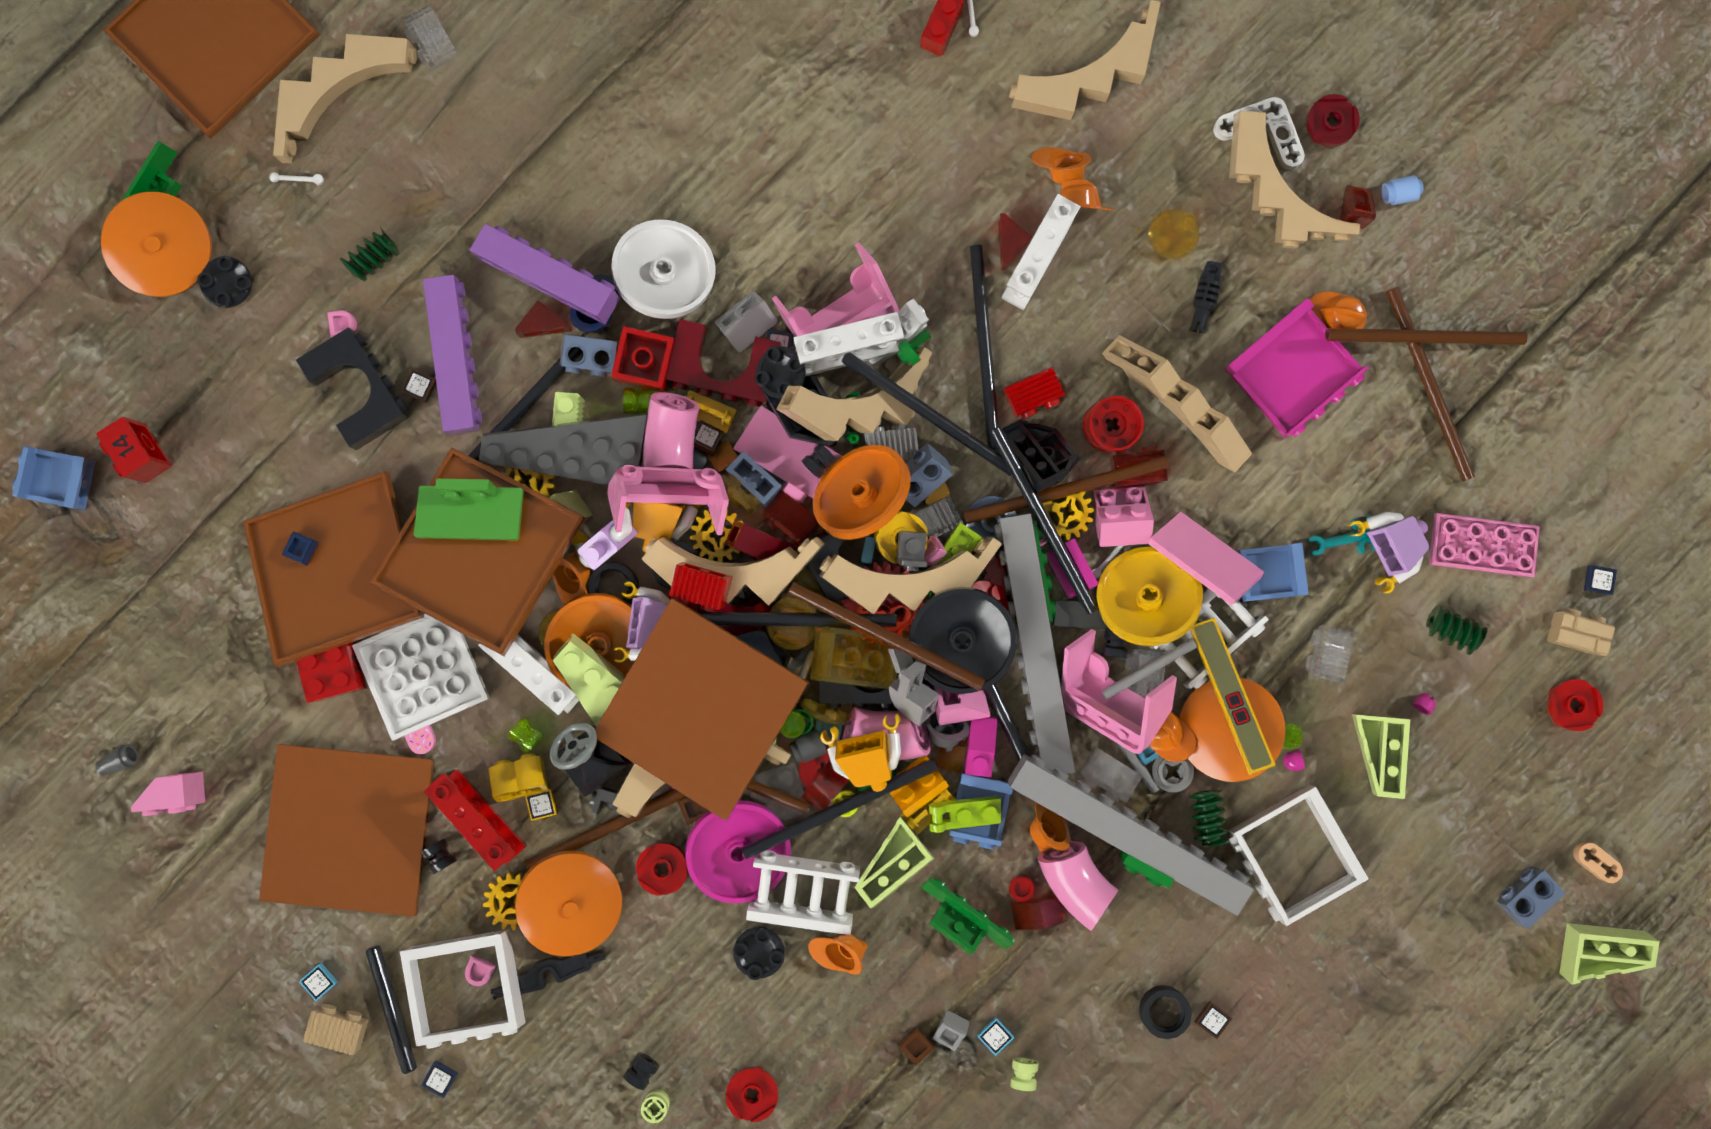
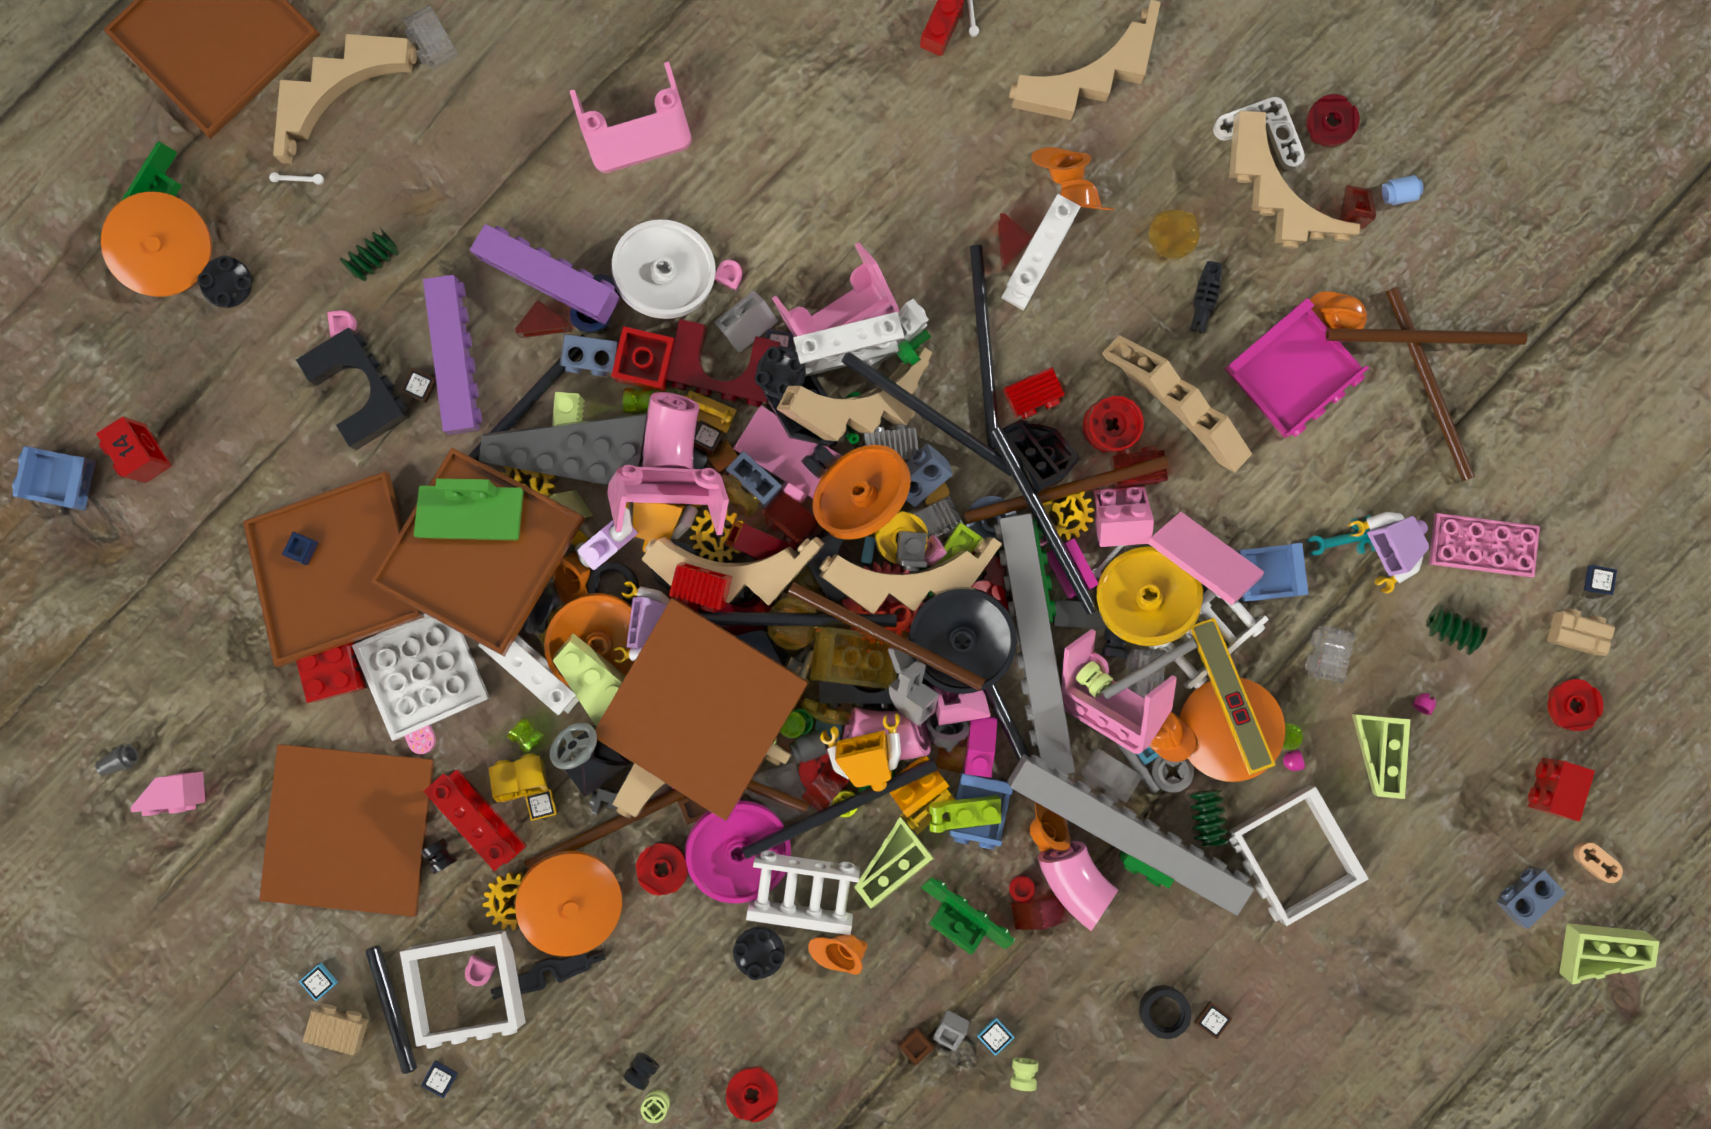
none -> black dish [524,586,560,634]
none -> bright pink windscreen [570,62,692,173]
none -> bright pink tile [714,260,743,291]
none -> yellowish green wheel [1076,661,1113,698]
none -> red brick [1528,758,1595,822]

